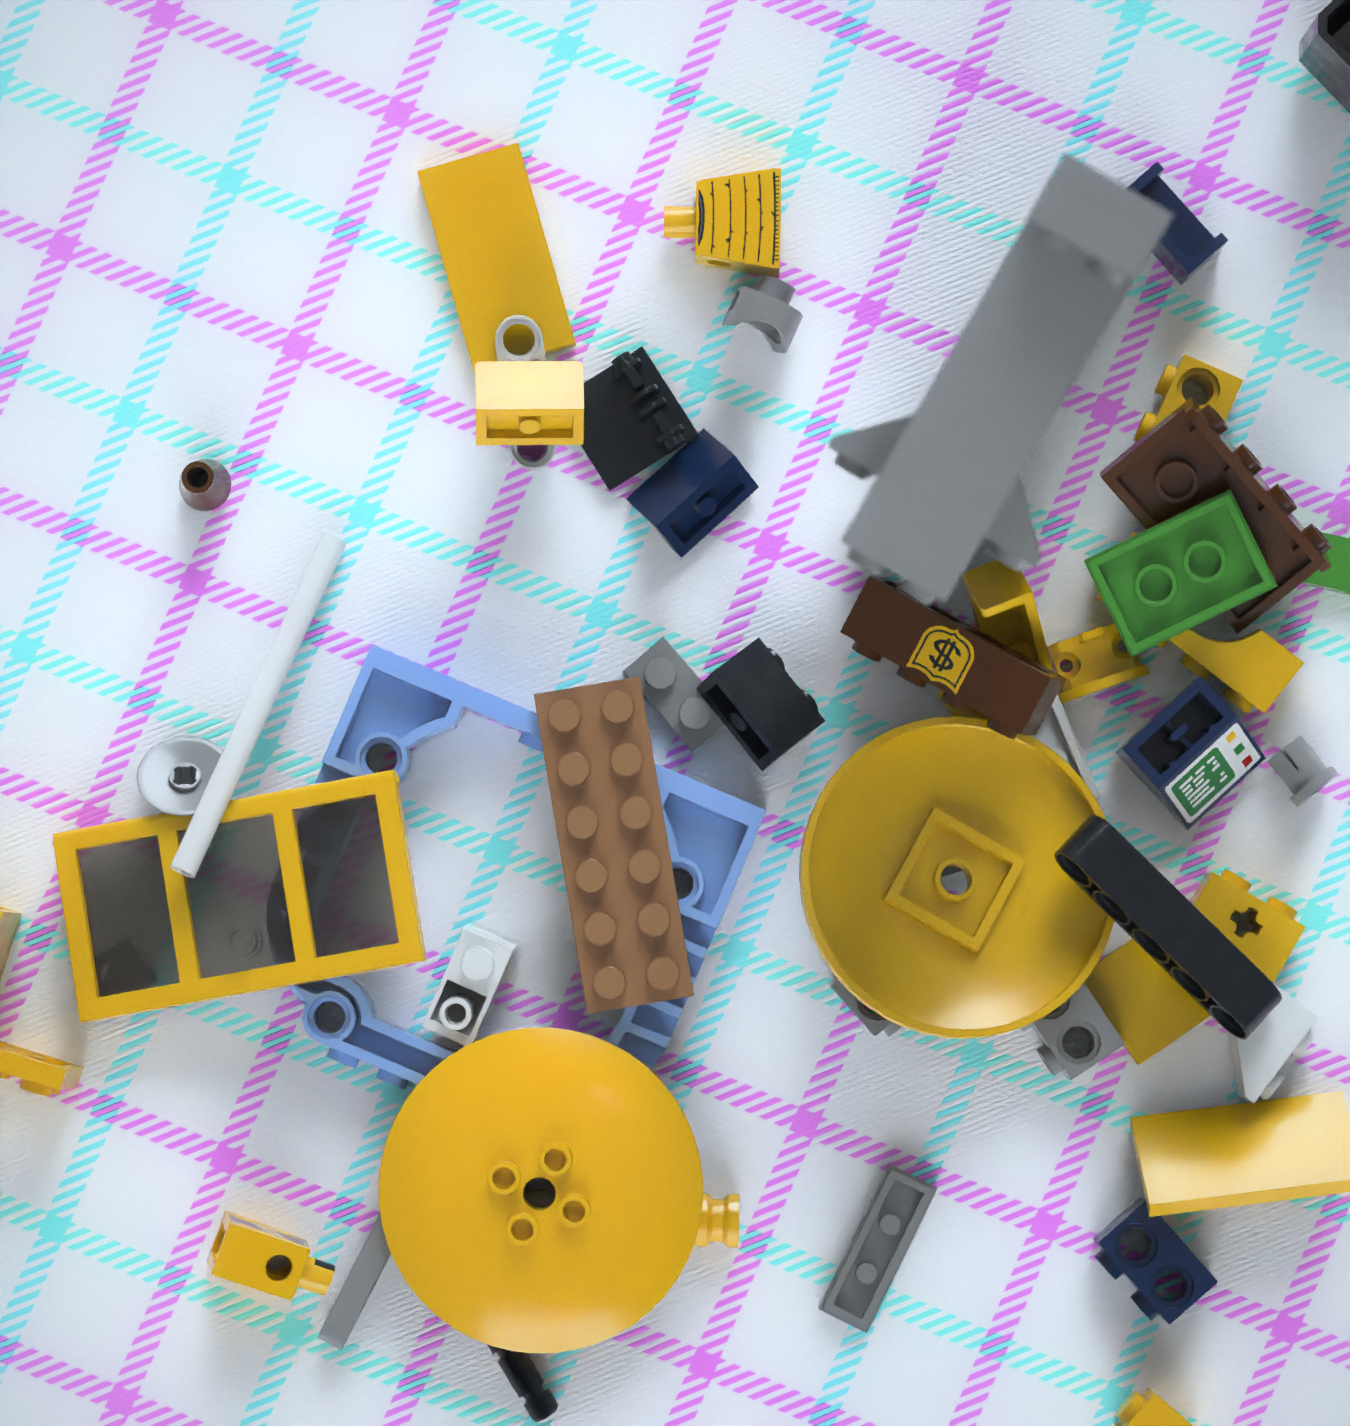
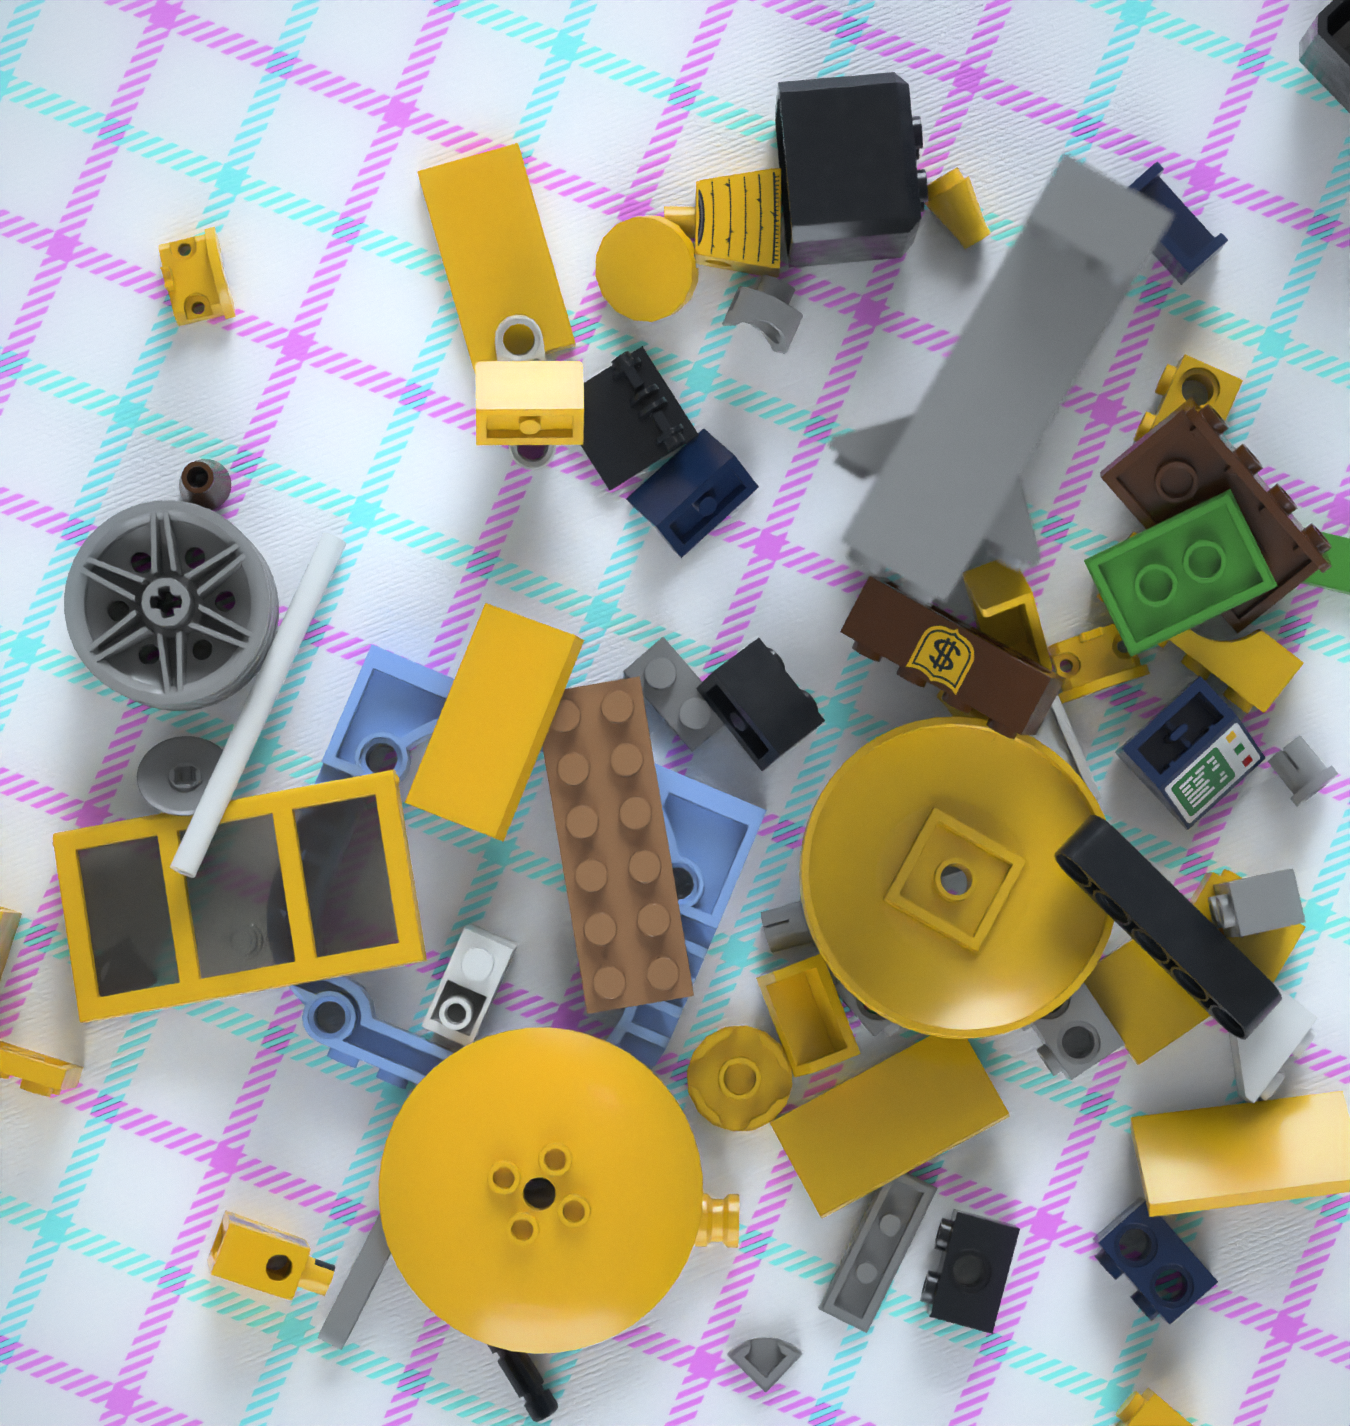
none -> light grey wheel [64,500,279,711]
none -> yellow piece [158,227,236,326]
none -> yellow piece [405,603,584,842]
none -> yellow tile [595,215,699,322]
none -> yellow tile [687,1025,793,1132]
none -> light grey tile [727,1337,803,1392]
none -> yellow panel [756,954,861,1078]
none -> light grey bush [761,895,816,953]
none -> yellow tile [770,1035,1010,1219]
none -> black plate [775,72,928,268]
none -> black brick [920,1208,1020,1334]
none -> yellow cone [924,167,991,250]
none -> light grey brick [1208,868,1306,937]

